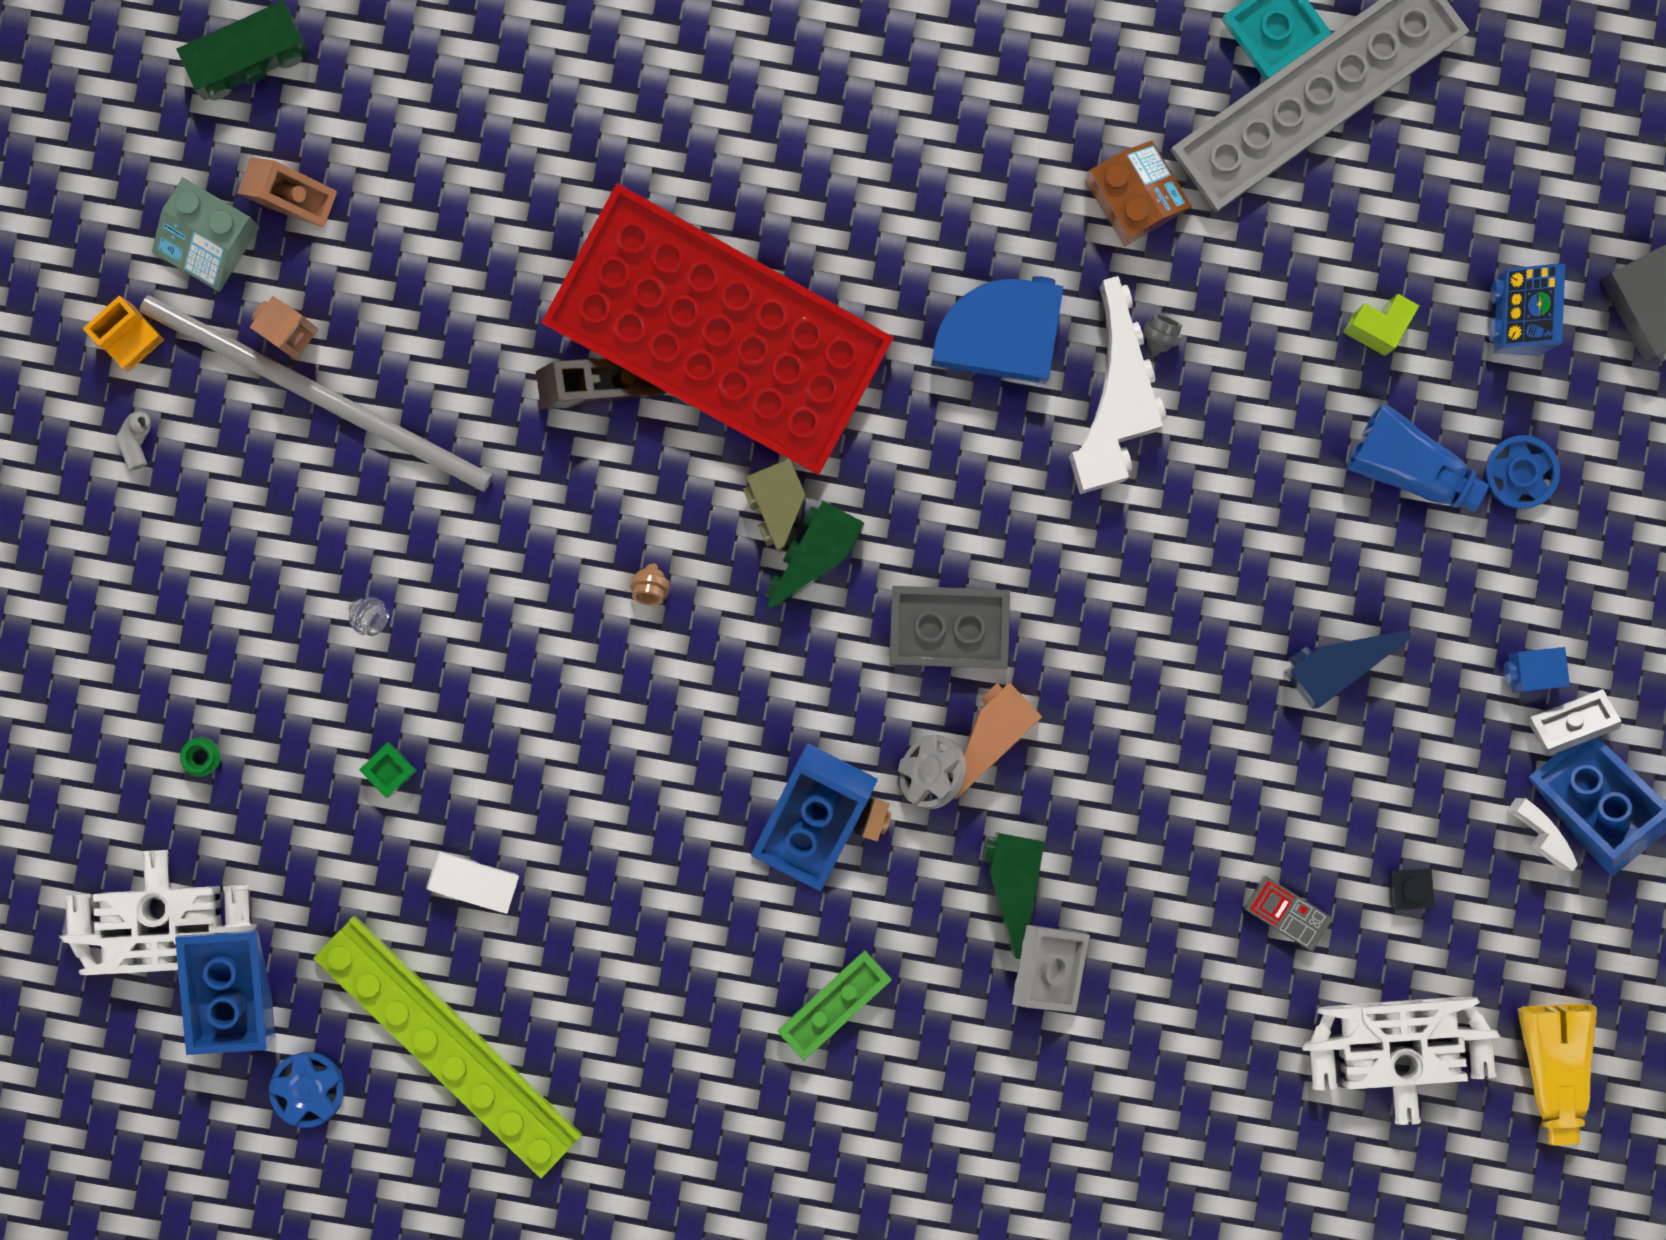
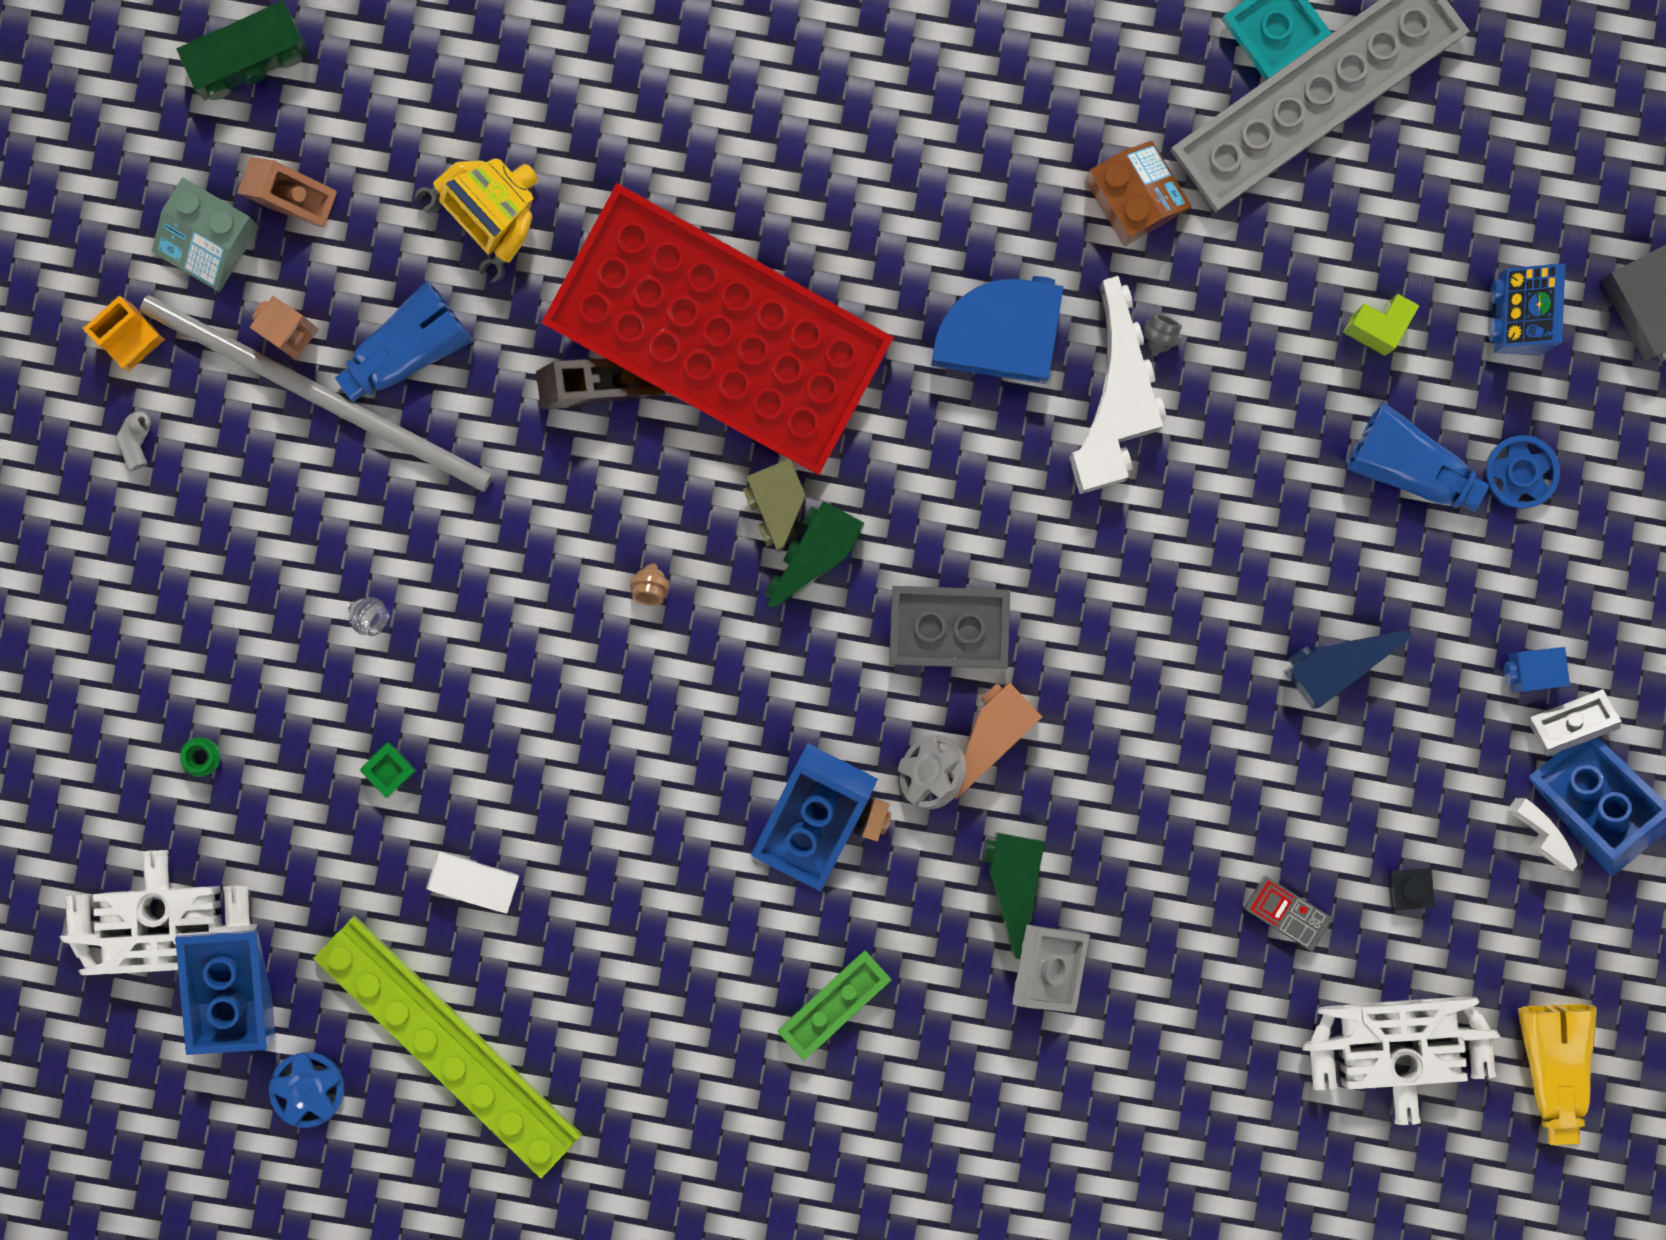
none -> blue piece [335,281,474,402]
none -> yellow torso [415,159,538,283]

